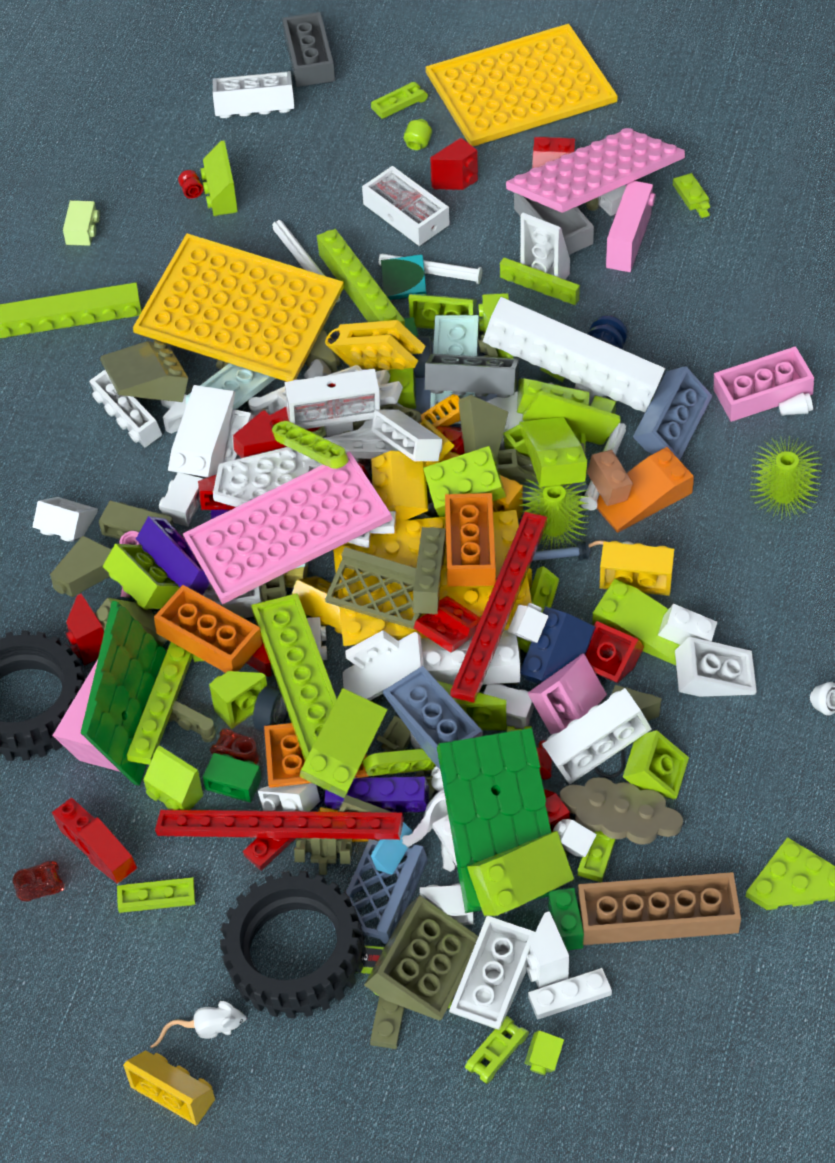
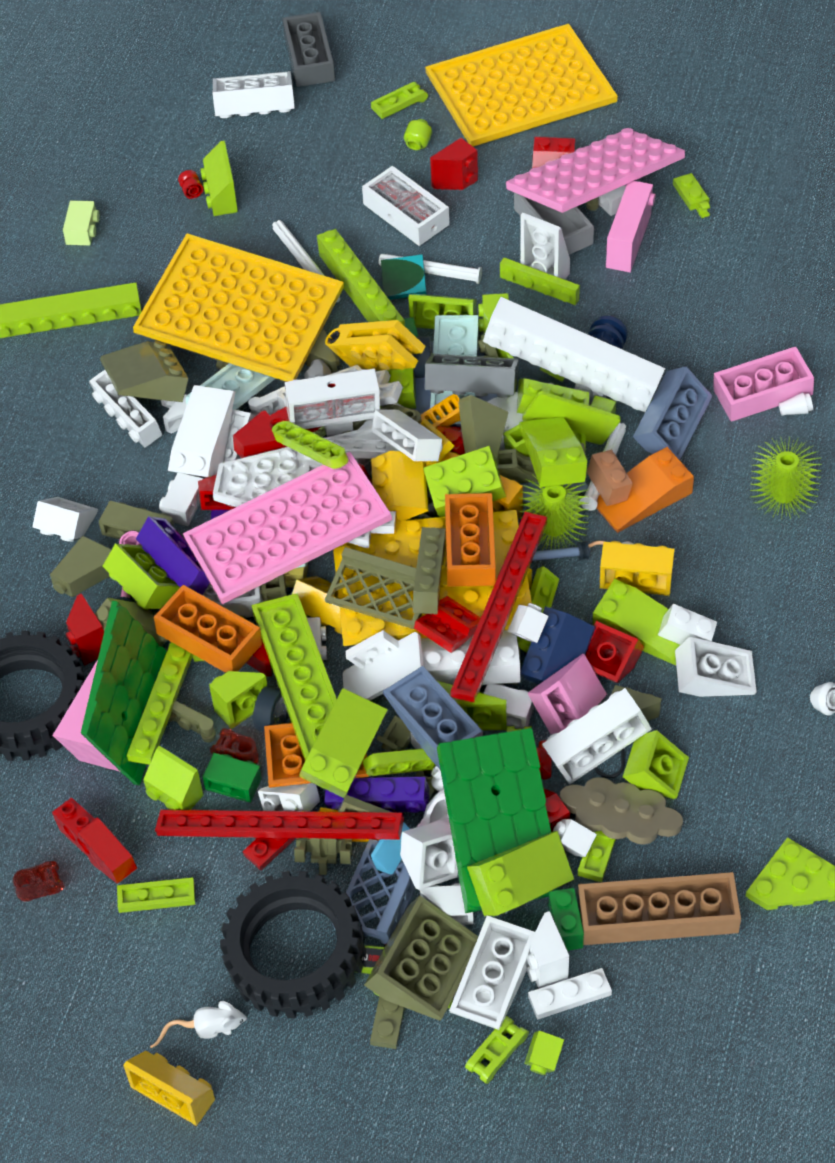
none -> white slope [400,820,458,890]

